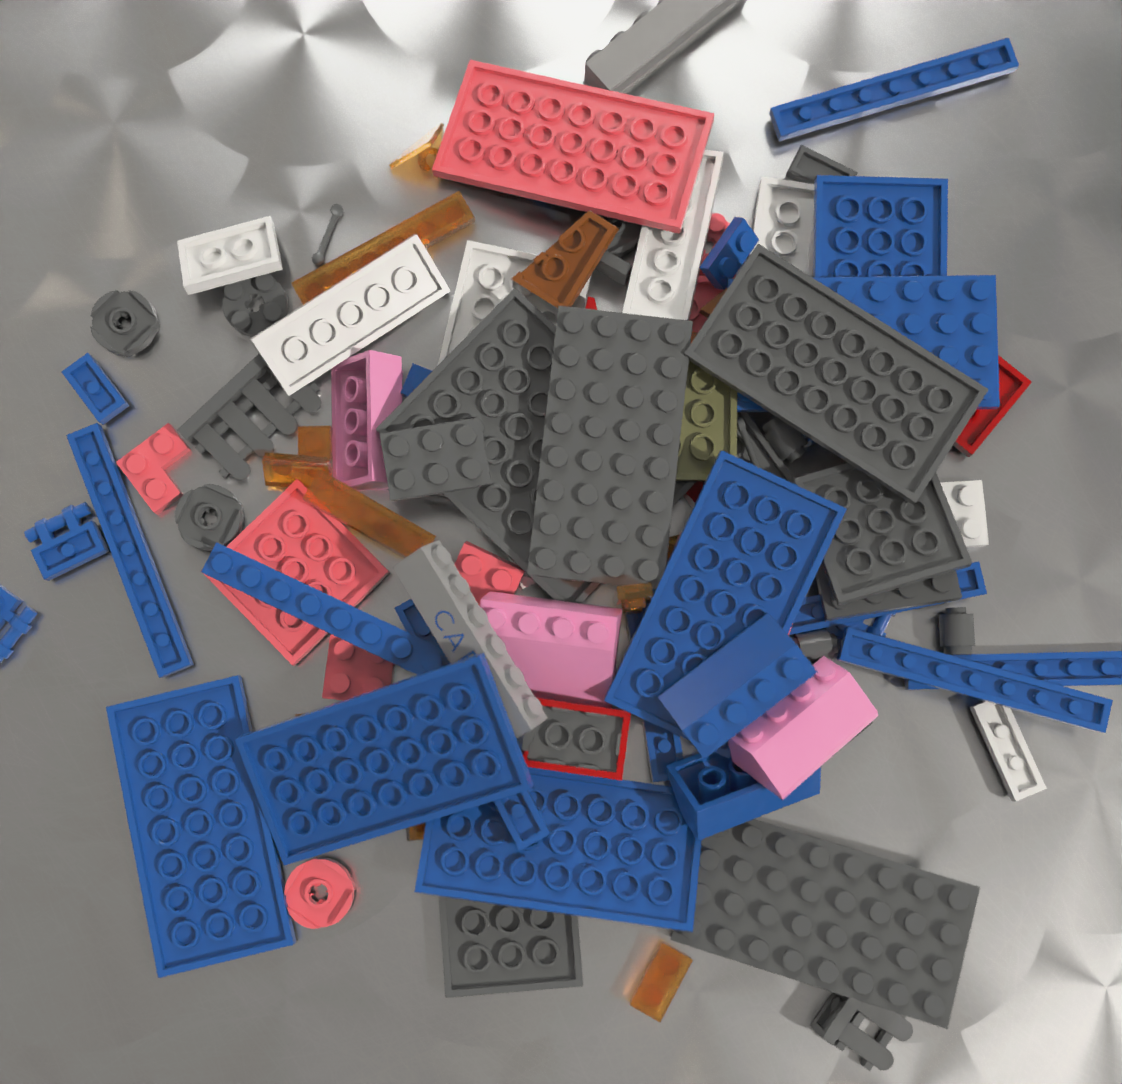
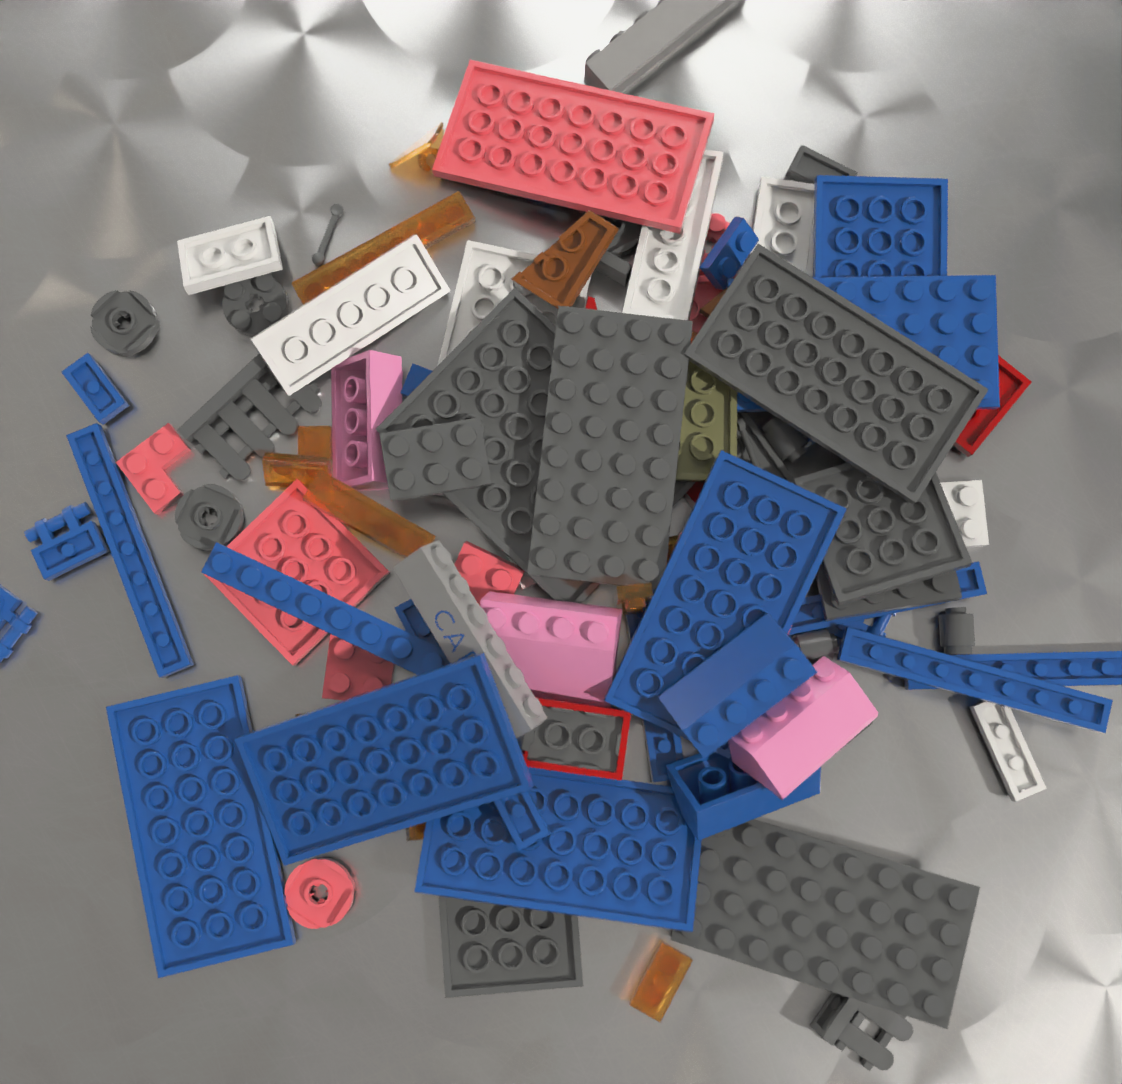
blue plate [769,37,1019,141] -> none

